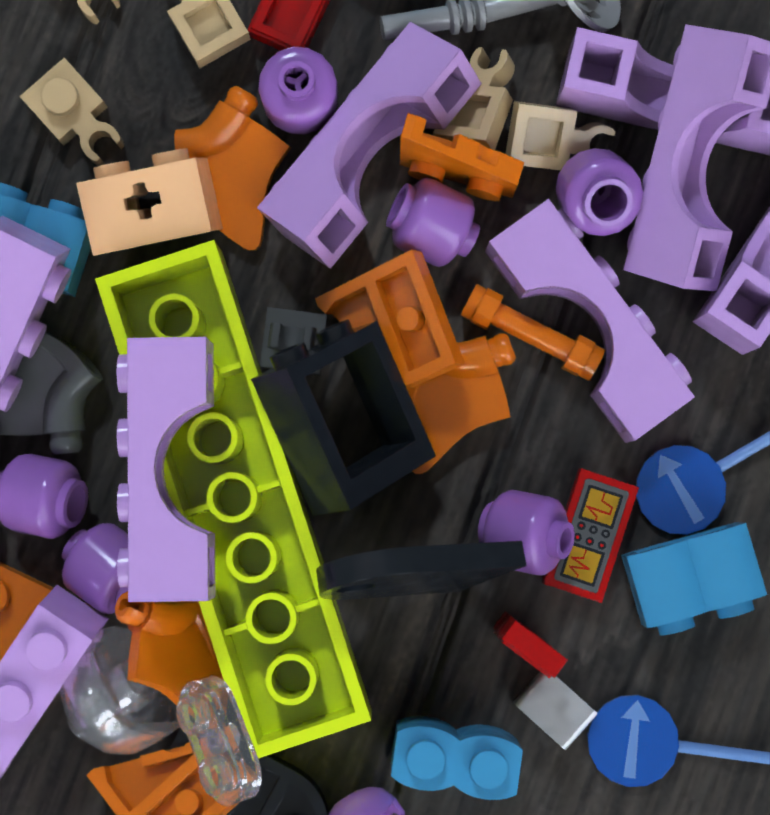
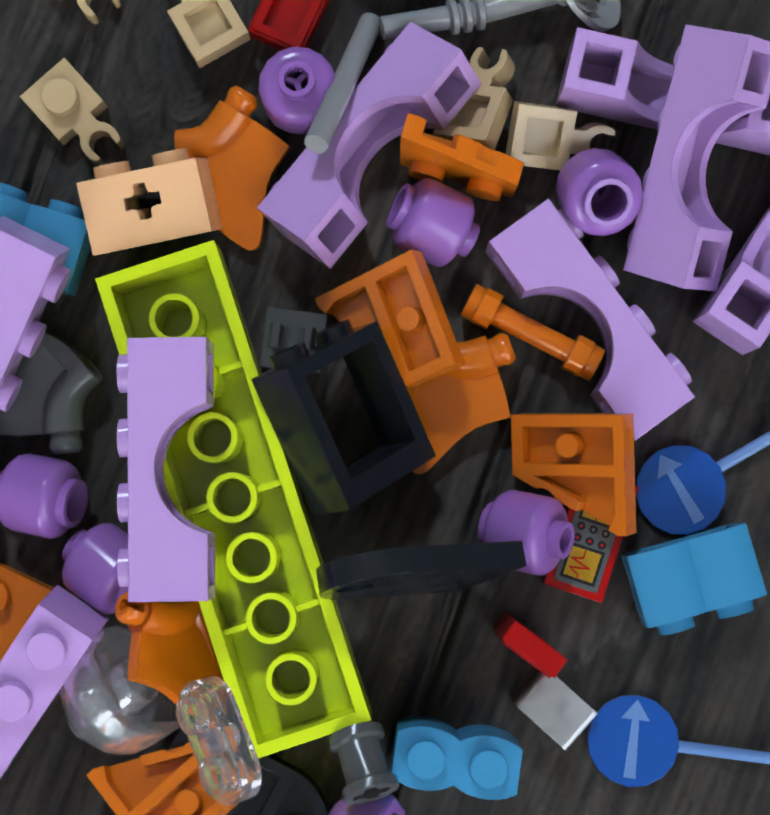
none -> light grey bar [304,12,380,154]
none -> dark grey bush [327,721,400,805]
none -> orange wing [511,413,637,536]

